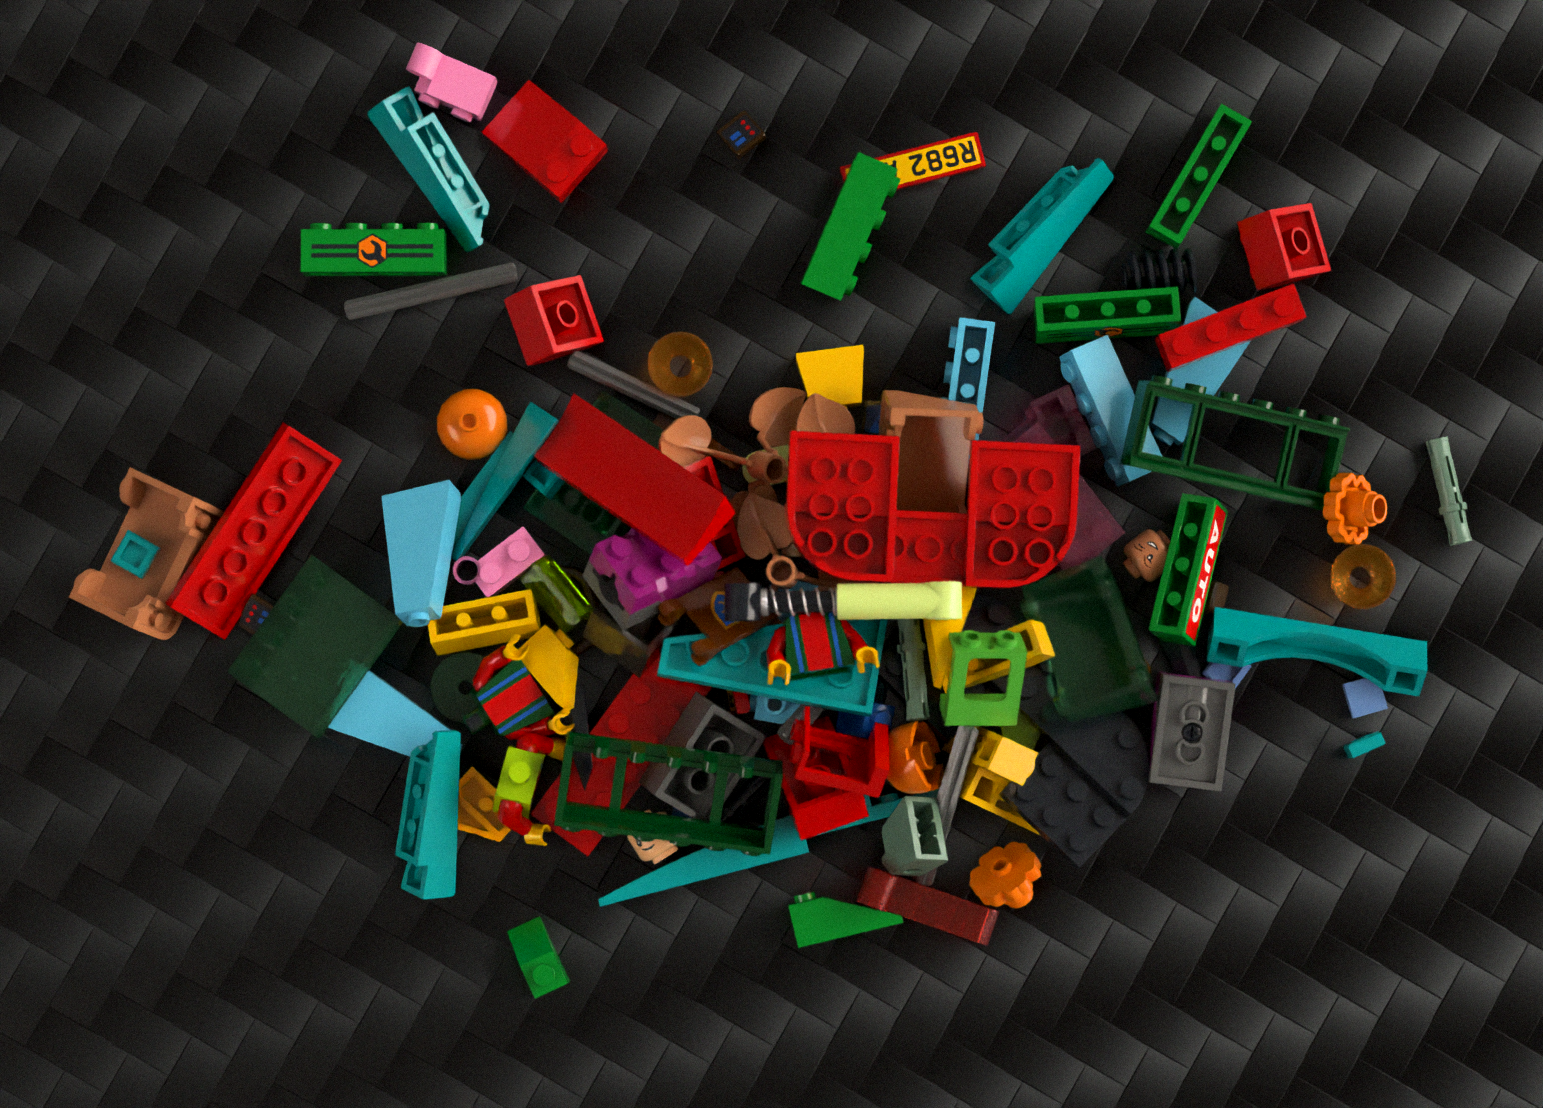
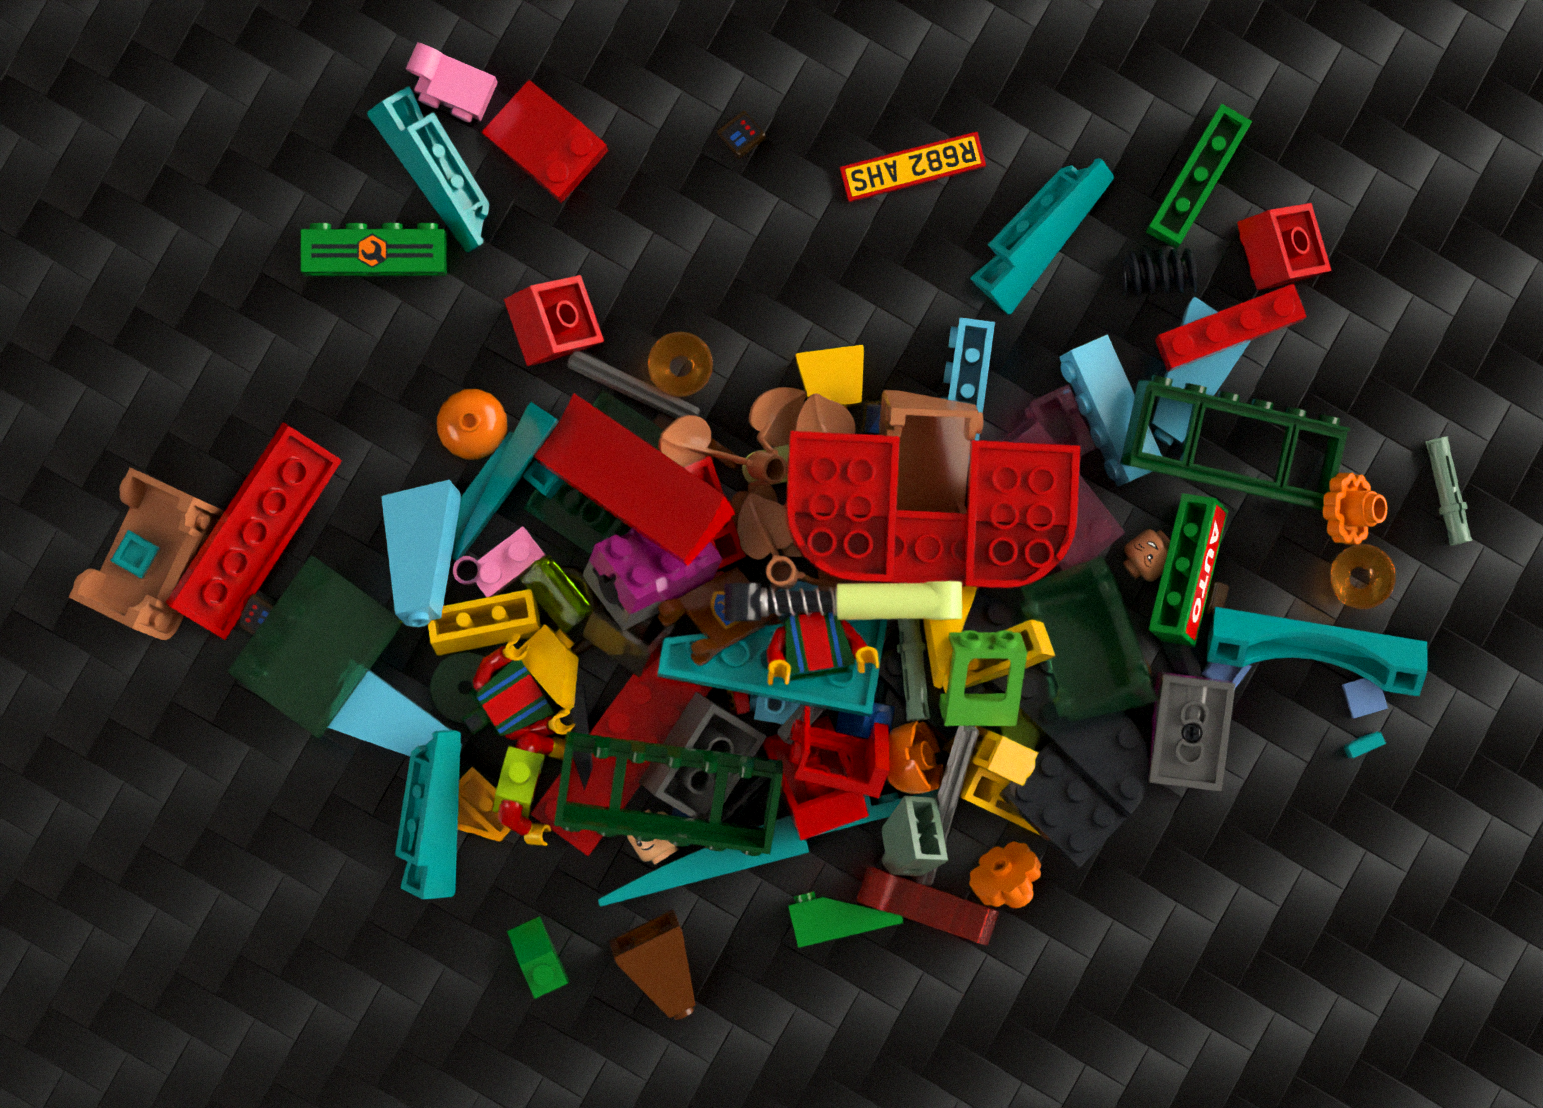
dark grey axle [344,262,518,320] -> none
green brick [801,152,901,301] -> none
green brick [1033,287,1181,344] -> none
none -> reddish brown slope [609,909,695,1020]

